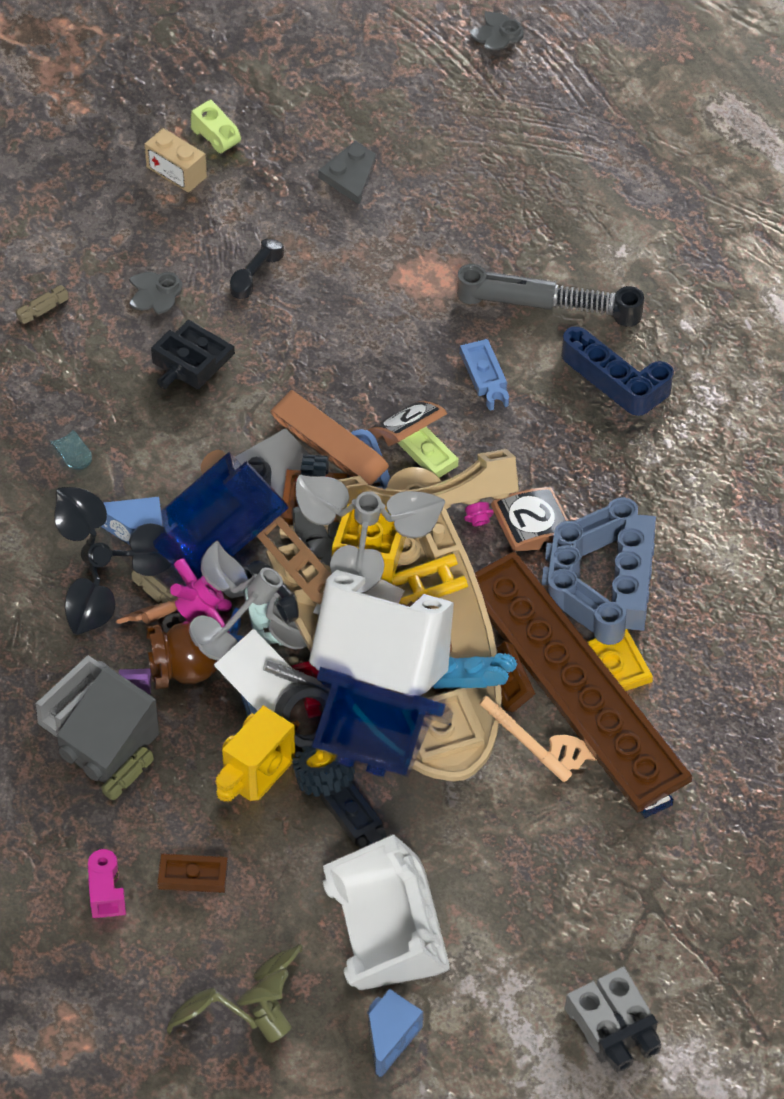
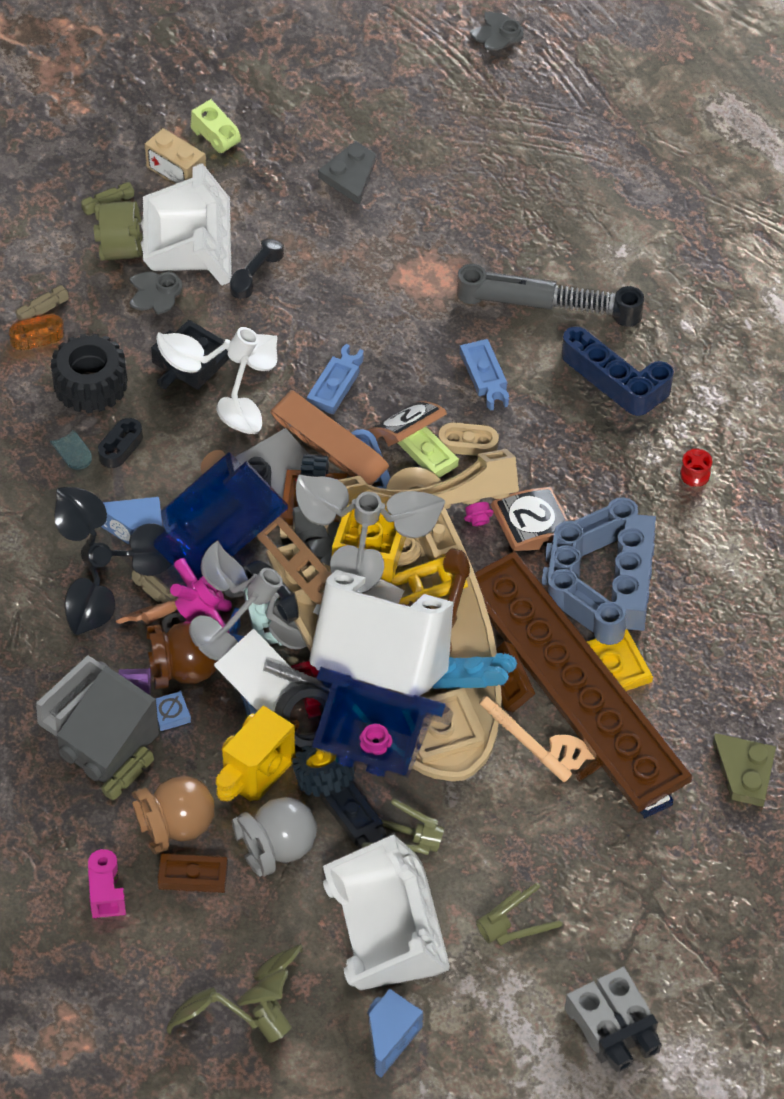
none -> clear orange beam [9,314,64,350]
none -> black tyre [51,333,127,413]
none -> olive axle [81,182,135,215]
none -> olive brick [94,201,143,261]
none -> black beam [98,418,143,468]
none -> medium nougat tile [132,776,214,854]
none -> white windscreen [141,163,232,286]
none -> medium blue tile [155,691,191,732]
none -> white plant [156,327,277,435]
none -> light grey tile [232,797,317,877]
none -> medium blue plate [307,344,363,415]
none -> dark pink plate [360,724,392,755]
none -> olive plant [362,799,444,855]
none -> tan plate [439,423,499,456]
none -> reddish brown bar [443,548,470,628]
none -> olive plant [476,883,562,946]
none -> reddish brown leg [575,759,601,782]
none -> red wheel [680,448,713,487]
none -> olive wing [713,733,776,807]

